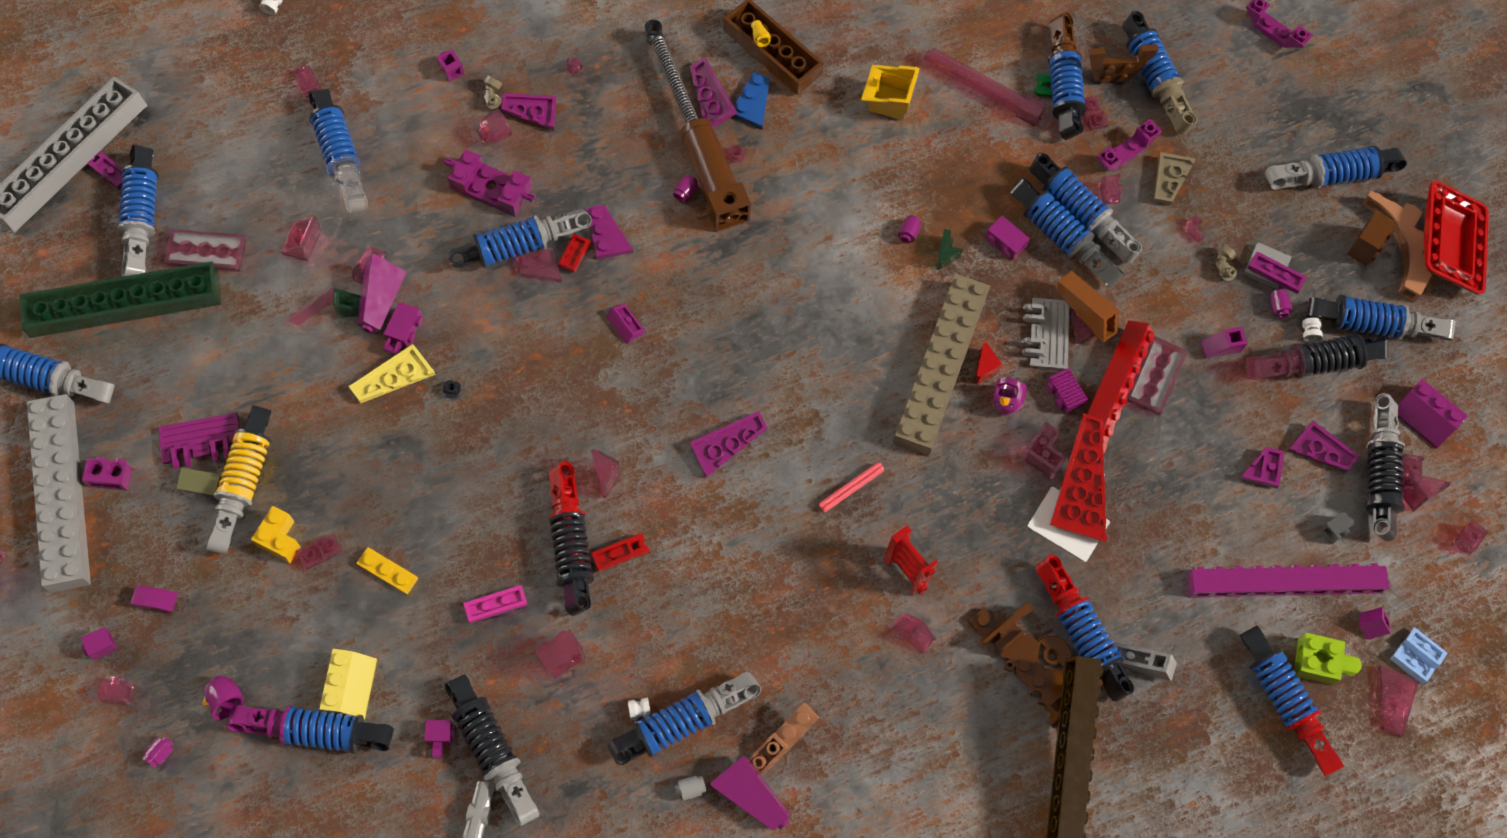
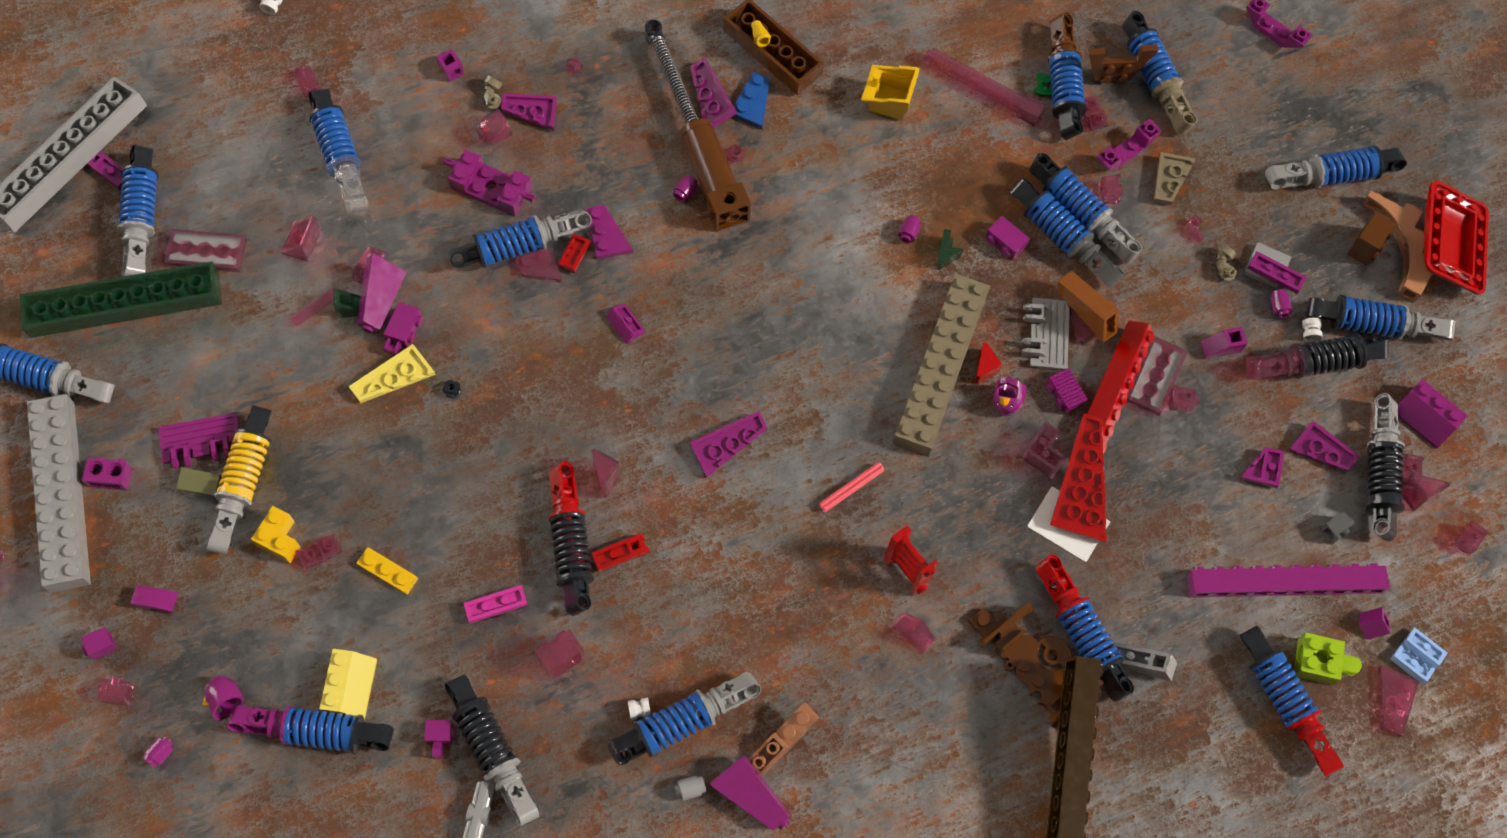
none -> clear pink brick [1169,385,1200,412]

